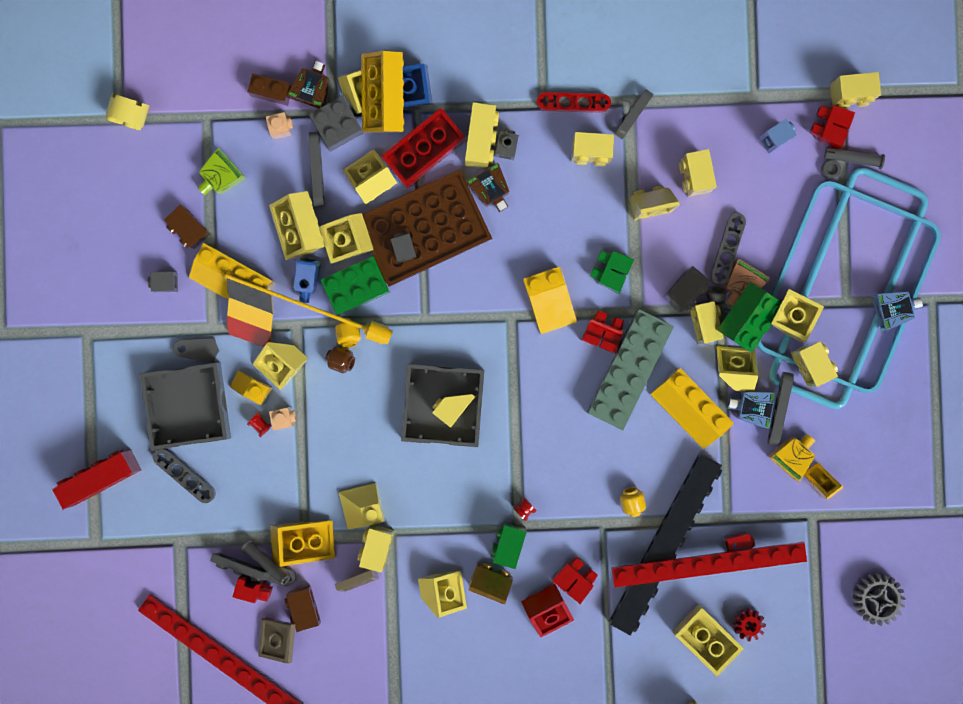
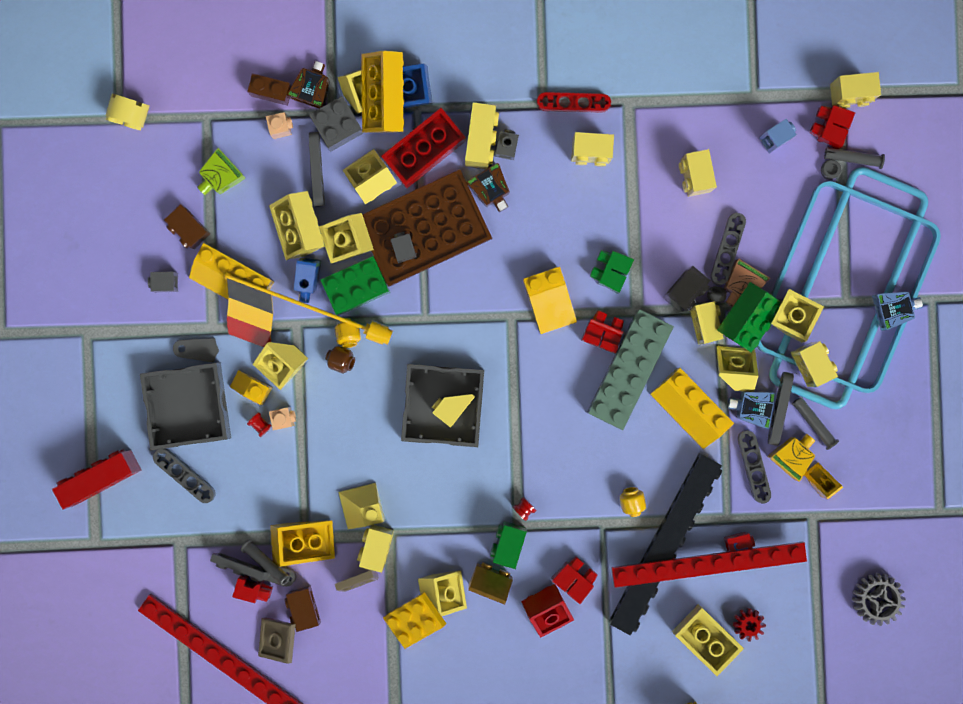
dark grey beam [615,89,654,140] -> none
light yellow slope [630,186,680,220] -> none
none -> yellow plate [383,592,447,649]
none -> dark grey beam [738,430,771,504]
none -> dark grey pin [792,396,839,450]

